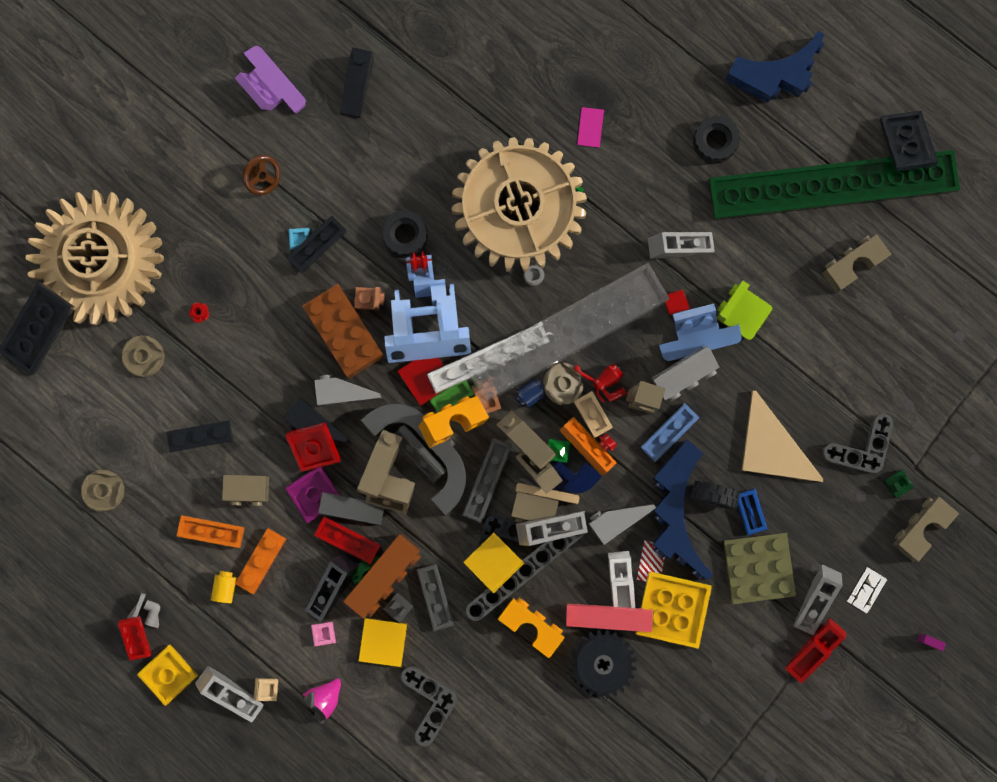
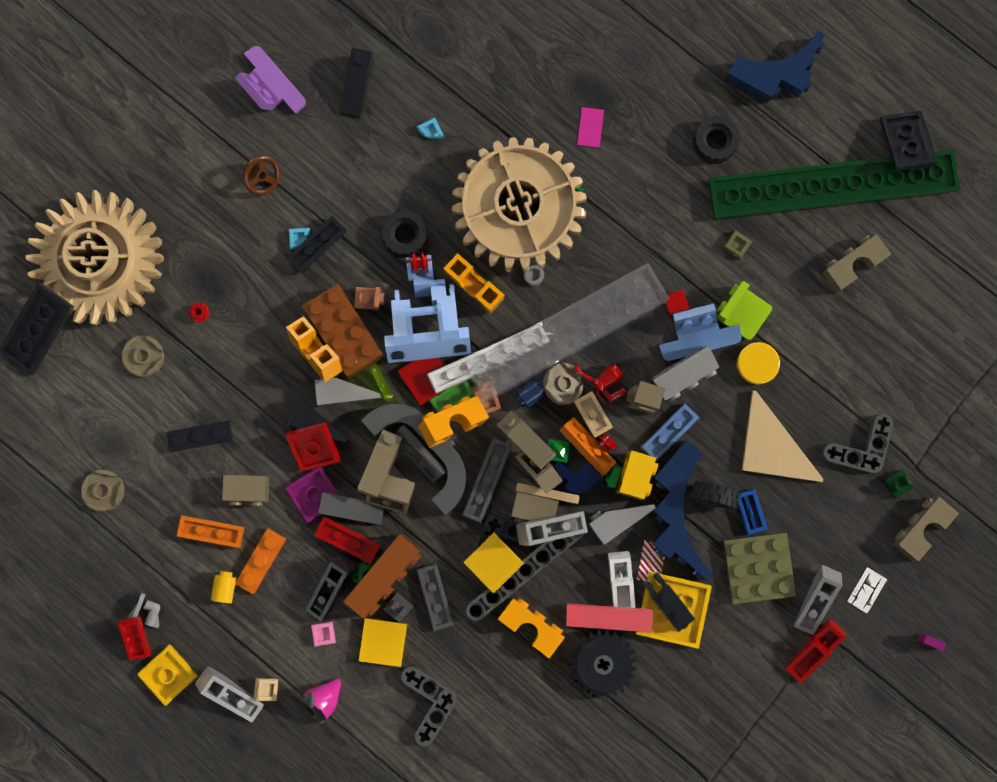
light grey slope [648,232,715,259] -> none
none -> light orange arch [286,316,342,382]
none -> clear neon green tile [369,363,395,403]
none -> medium azure tile [416,118,444,139]
none -> light orange arch [443,253,504,314]
none -> green tile [606,466,622,489]
none -> yellow brick [616,450,658,500]
none -> black hinge [643,572,695,632]
none -> olive tile [723,230,752,260]
none -> yellow tile [736,342,780,385]

